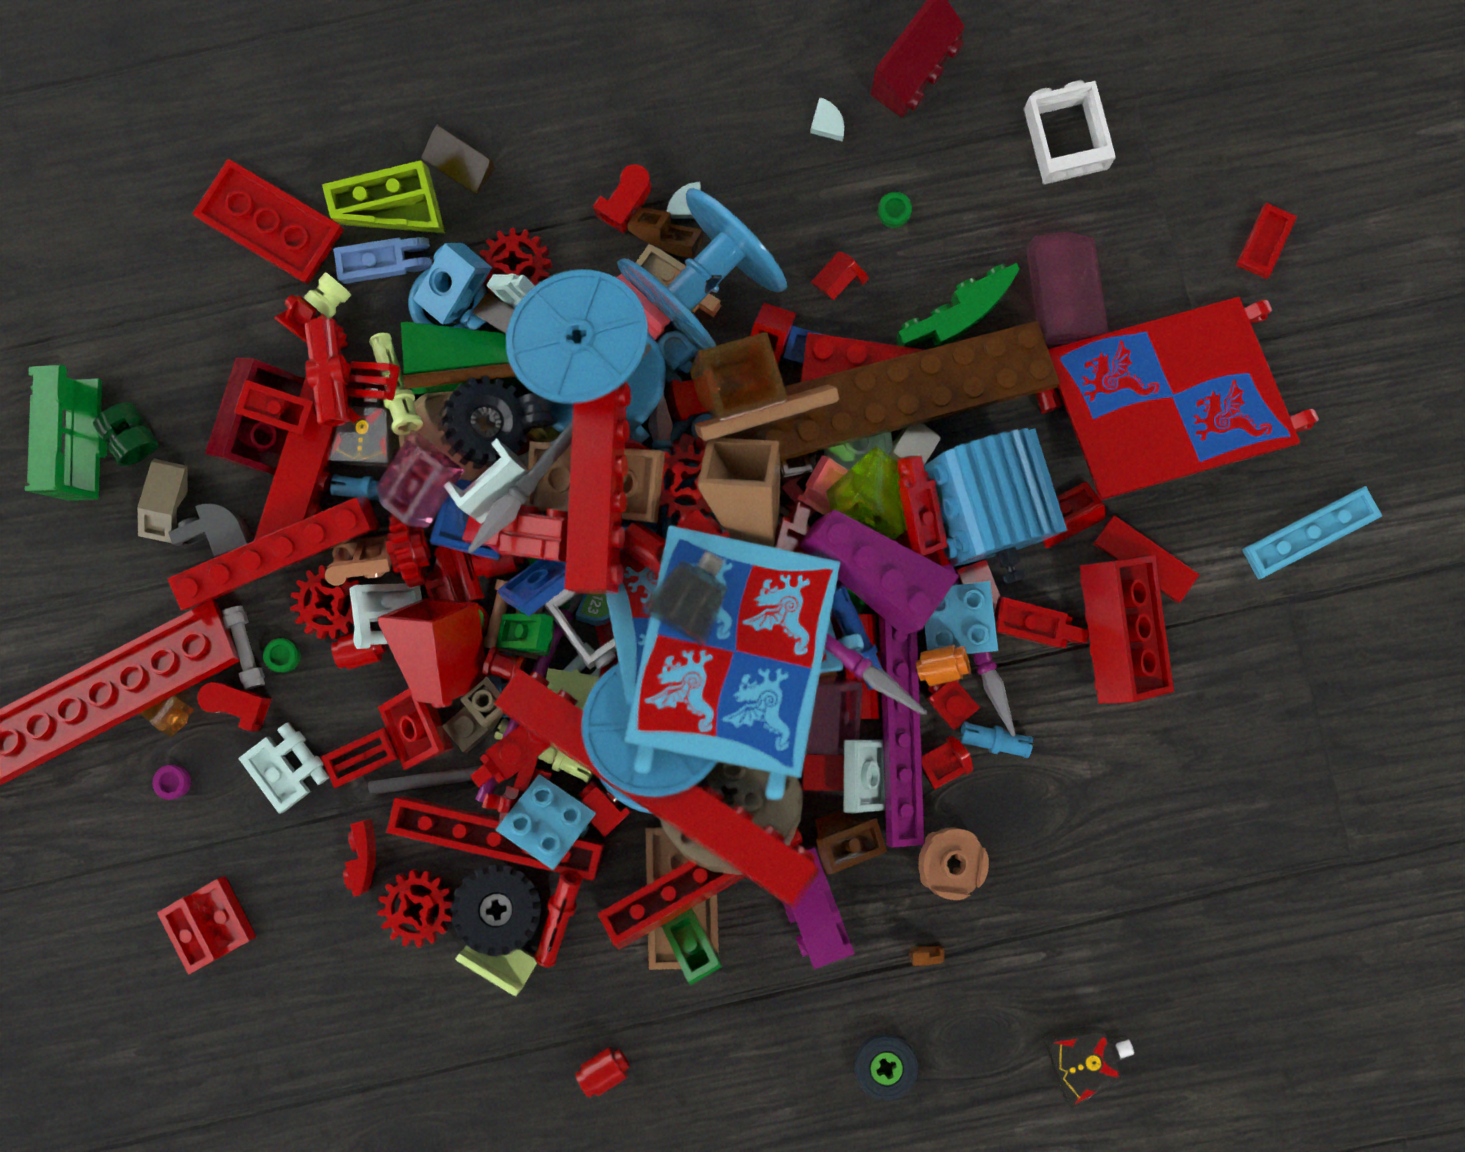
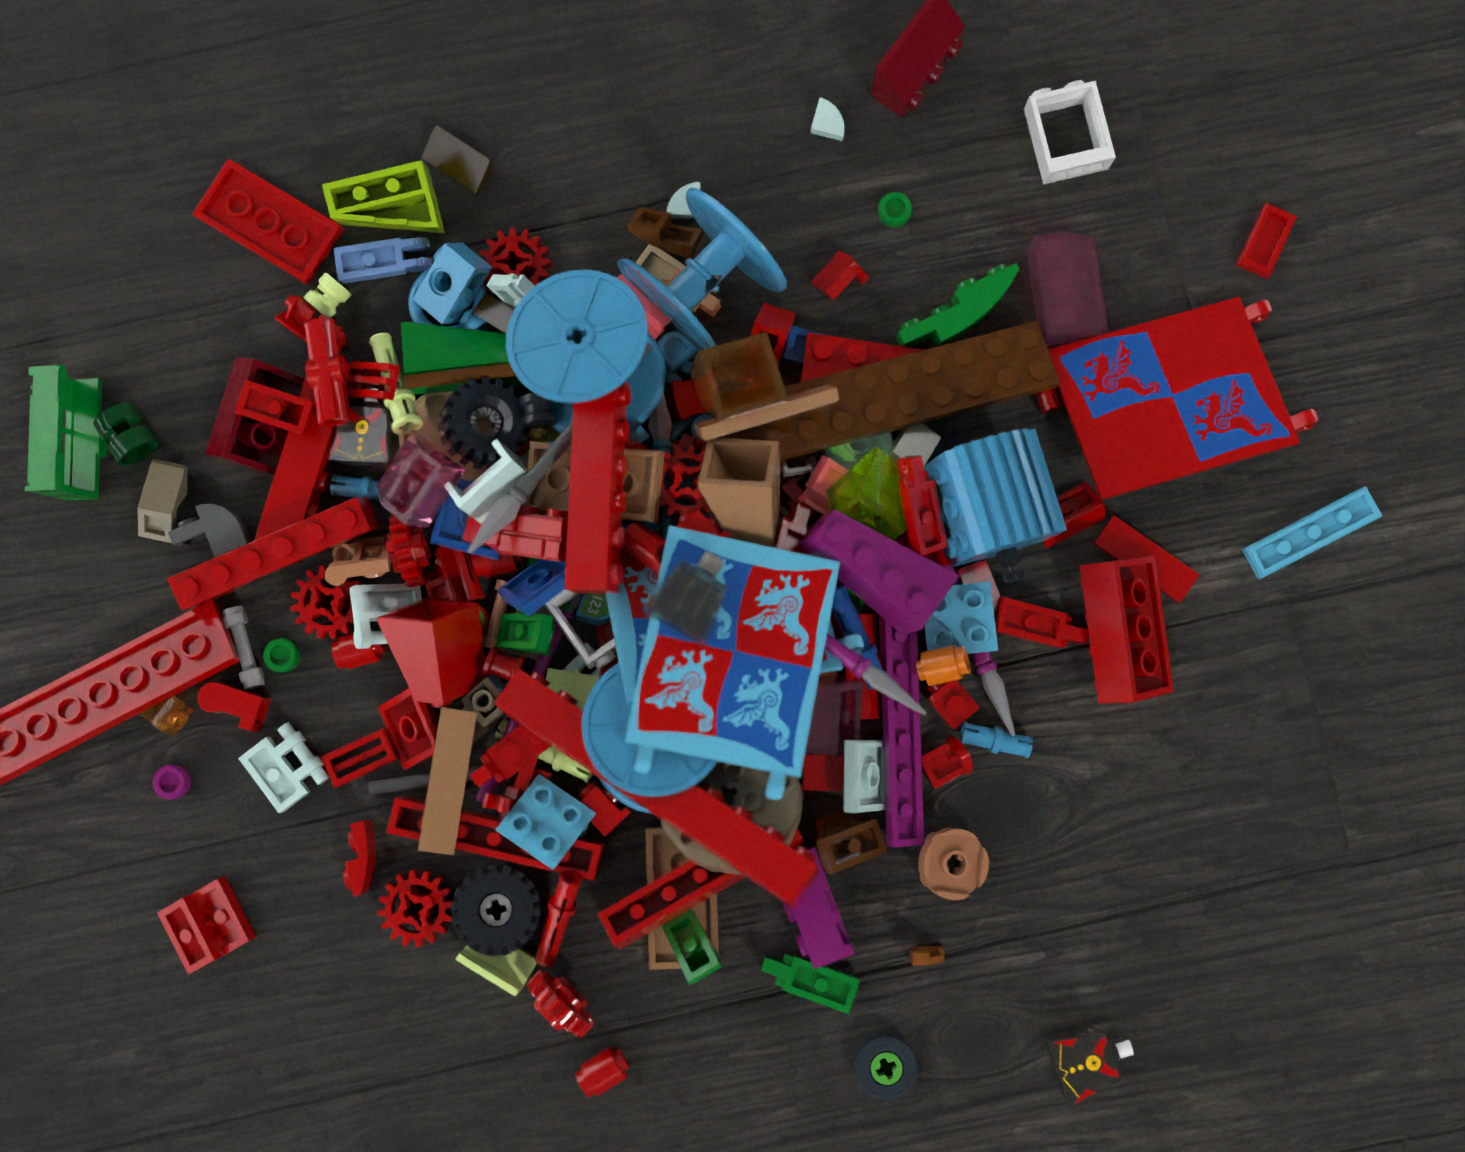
red leg [593,164,651,234] -> none
none -> medium nougat tile [418,707,477,855]
none -> red gear [527,970,595,1038]
none -> green hinge [760,953,861,1014]

